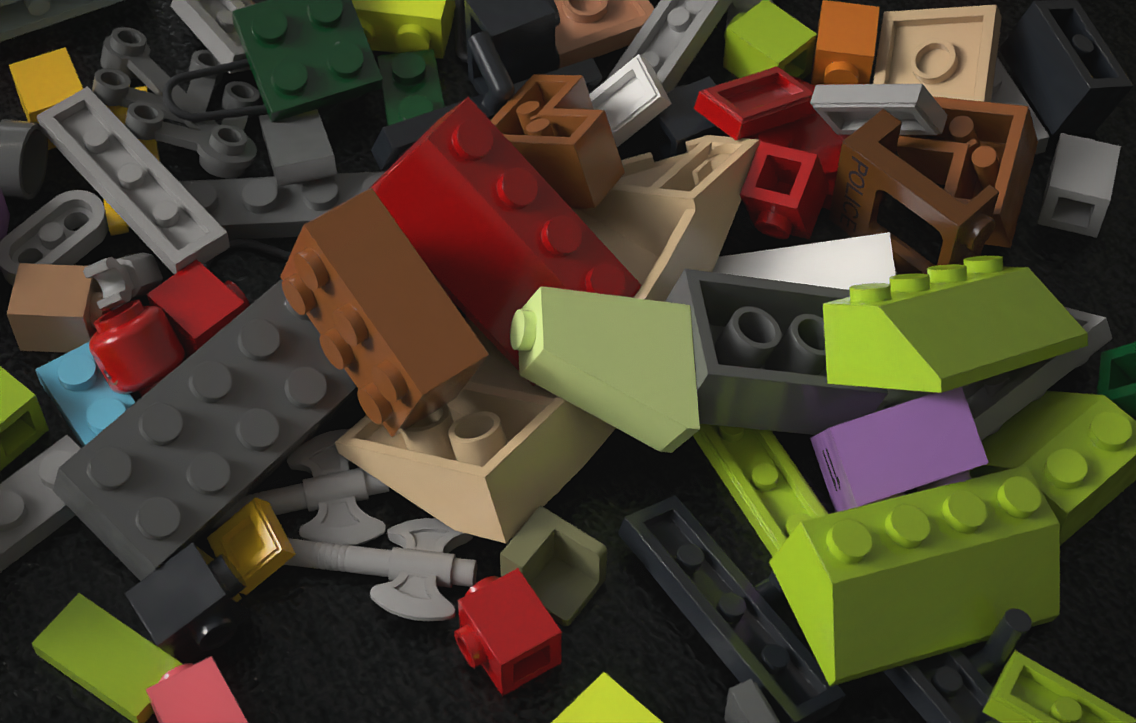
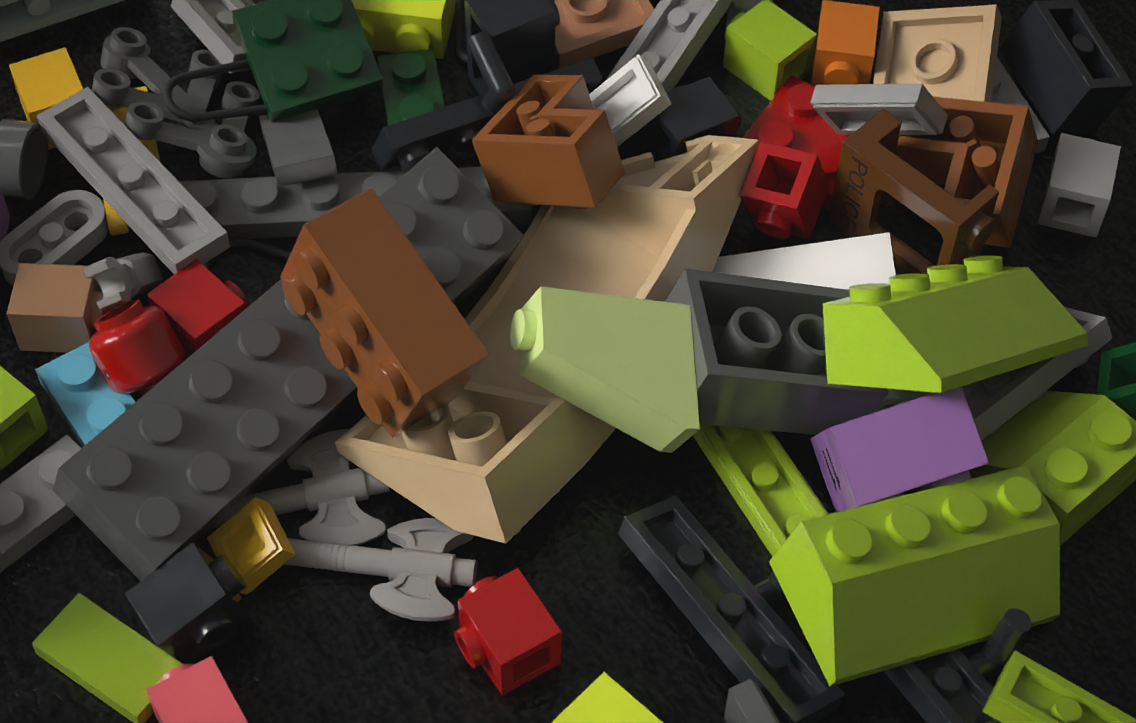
red slope [370,97,642,386] -> none
olive panel [500,505,607,626] -> none
red tile [694,66,814,141] -> none

